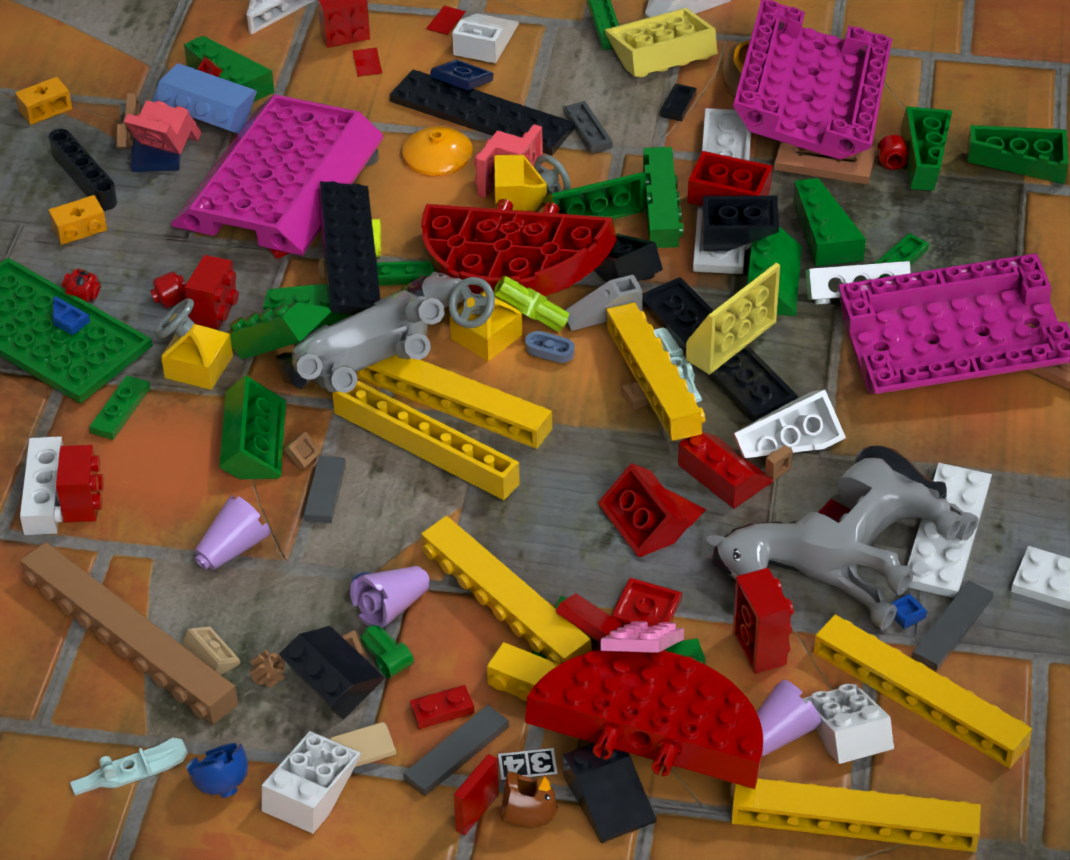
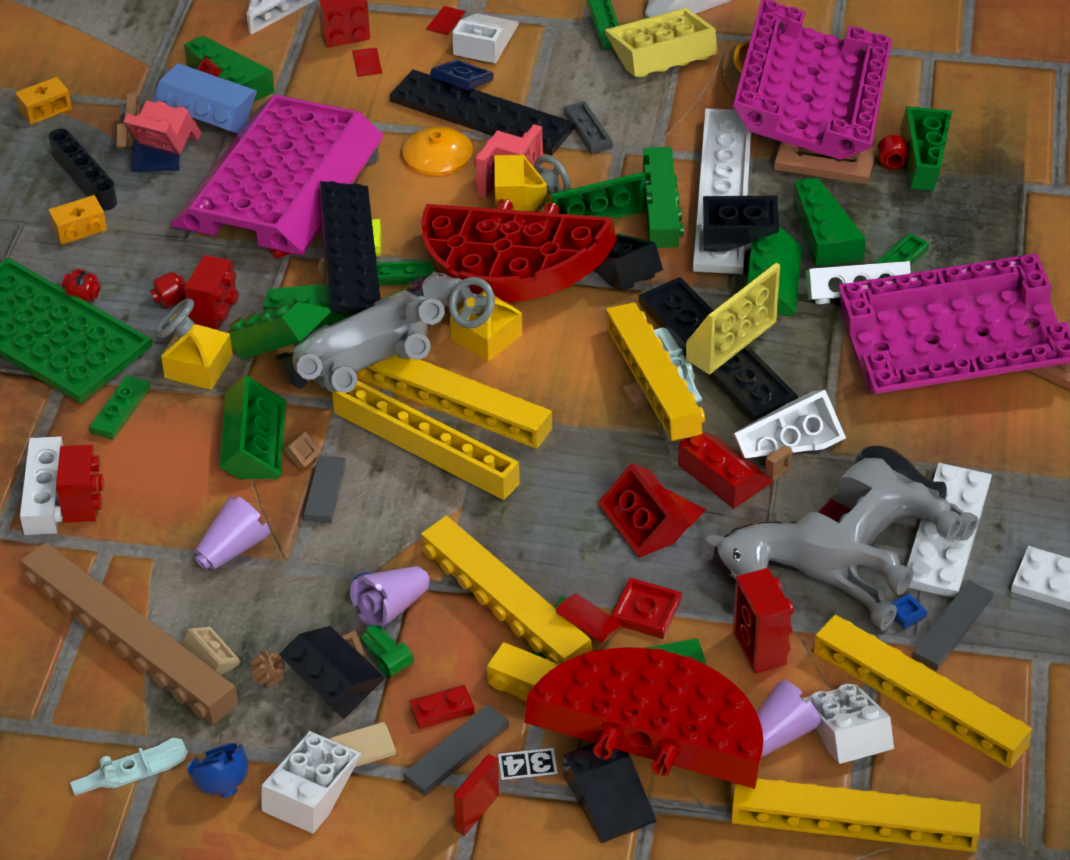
blue tile [53,296,90,335] -> none
lime piece [494,276,570,332] -> none
dark orange piece [501,771,558,828] -> none
sand blue plate [525,331,575,363] -> none
light grey slope [565,275,643,331] -> none
bright pink plate [601,621,684,653] -> none
black tile [660,83,697,122] -> none
red brick [687,151,773,206] -> none
green wedge [967,125,1069,184] -> none

